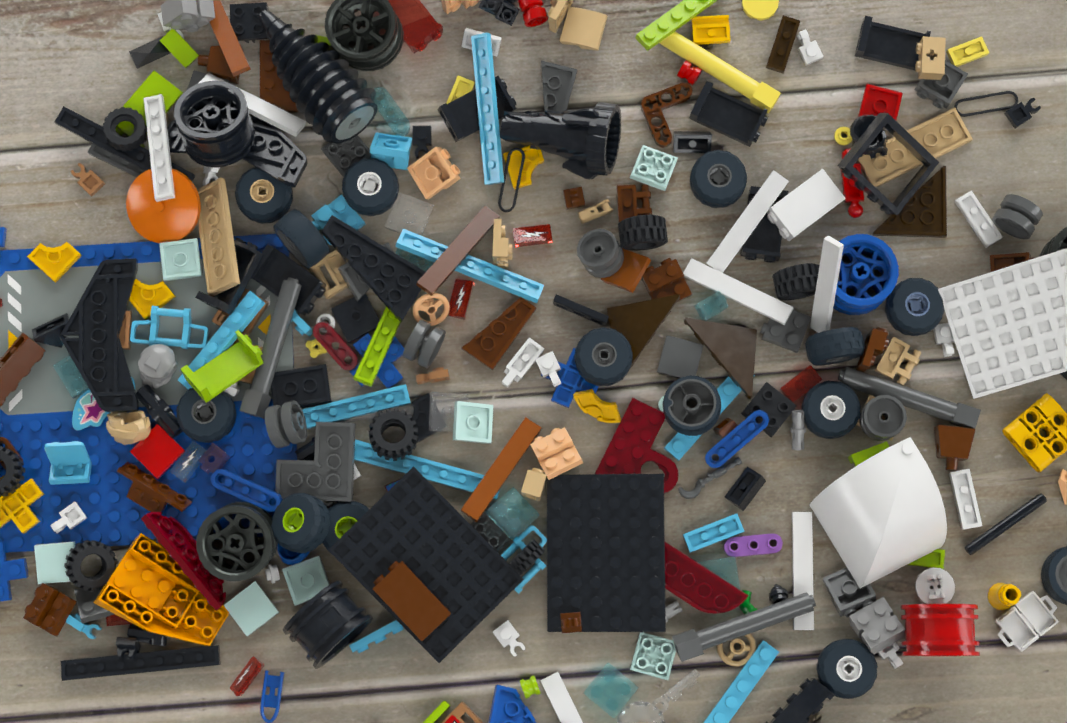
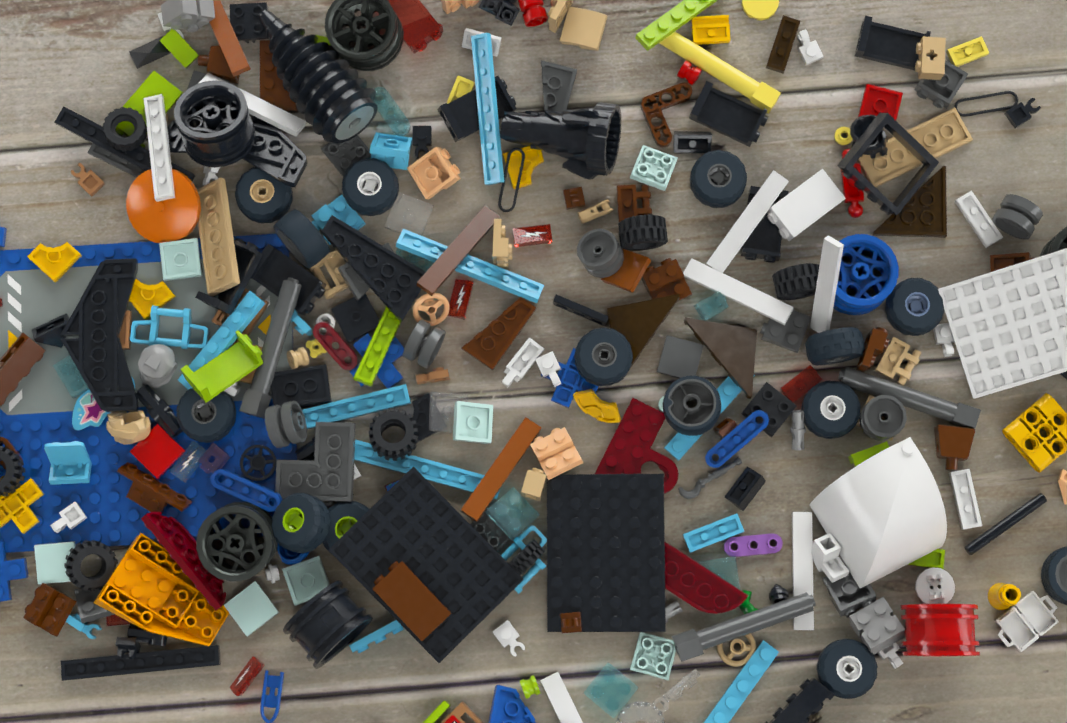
none -> black wheel [240,445,277,481]
none -> tan wheel [287,347,309,369]
none -> white brick [811,533,849,583]

